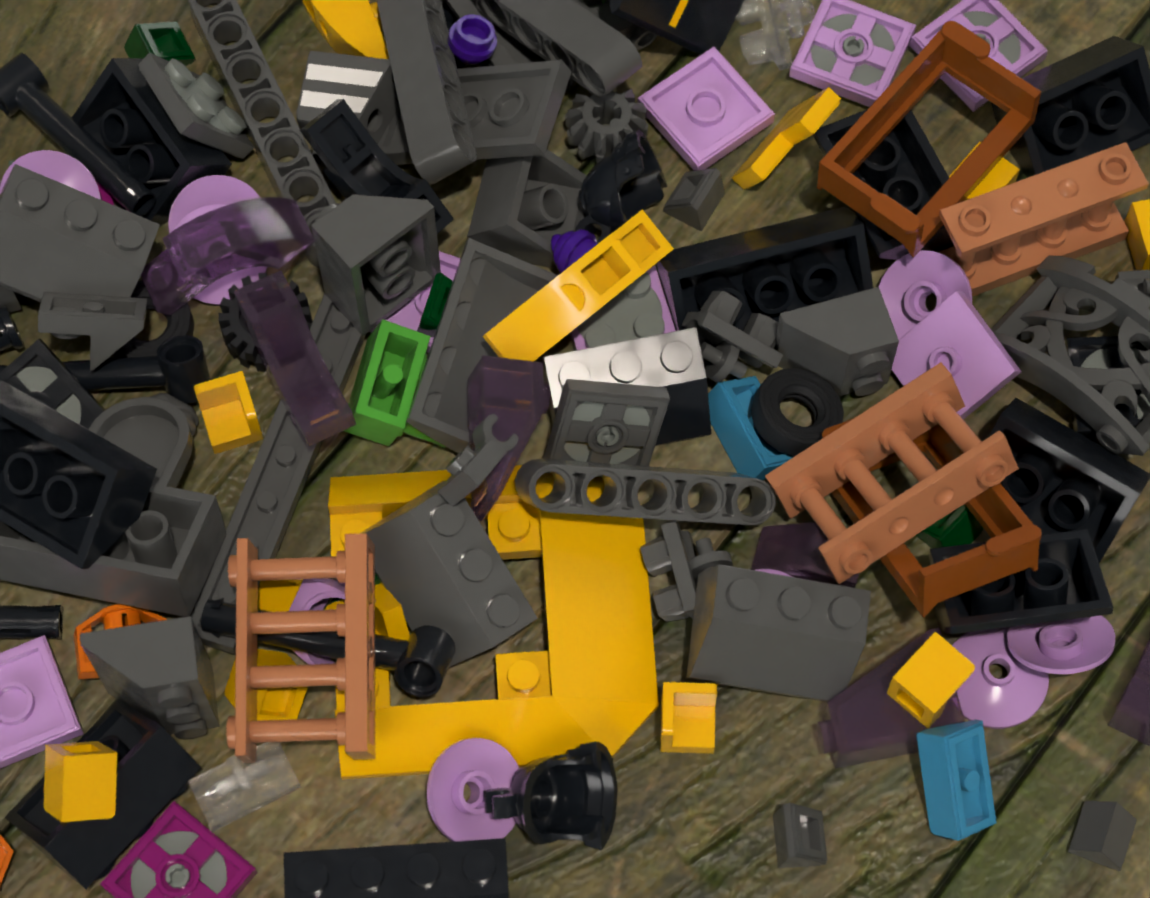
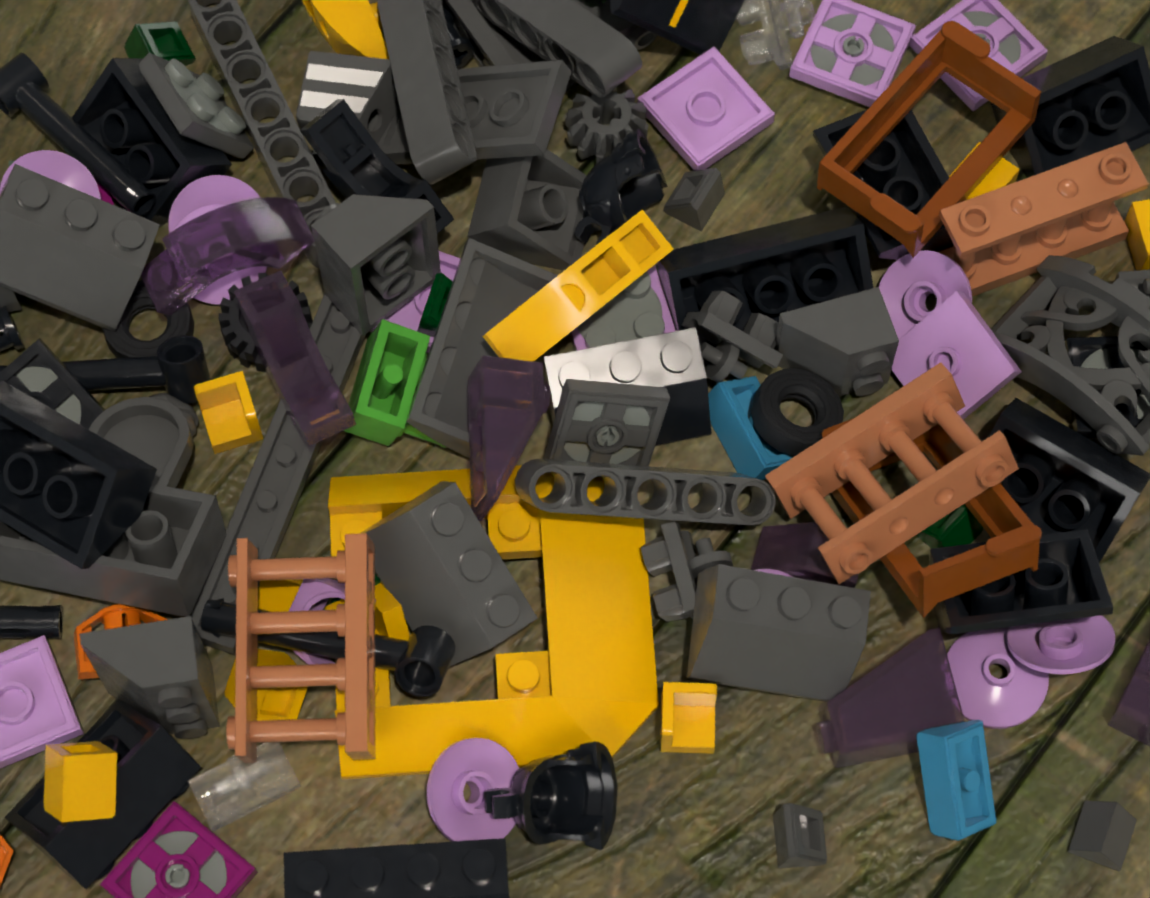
dark grey slope [38,292,147,371] -> none
dark grey plate [437,414,519,506] -> none
dark purple plate [447,14,497,65] -> none
dark purple plate [551,229,598,273] -> none
yellow tile [732,87,841,190] -> none
yellow panel [887,632,975,729] -> none

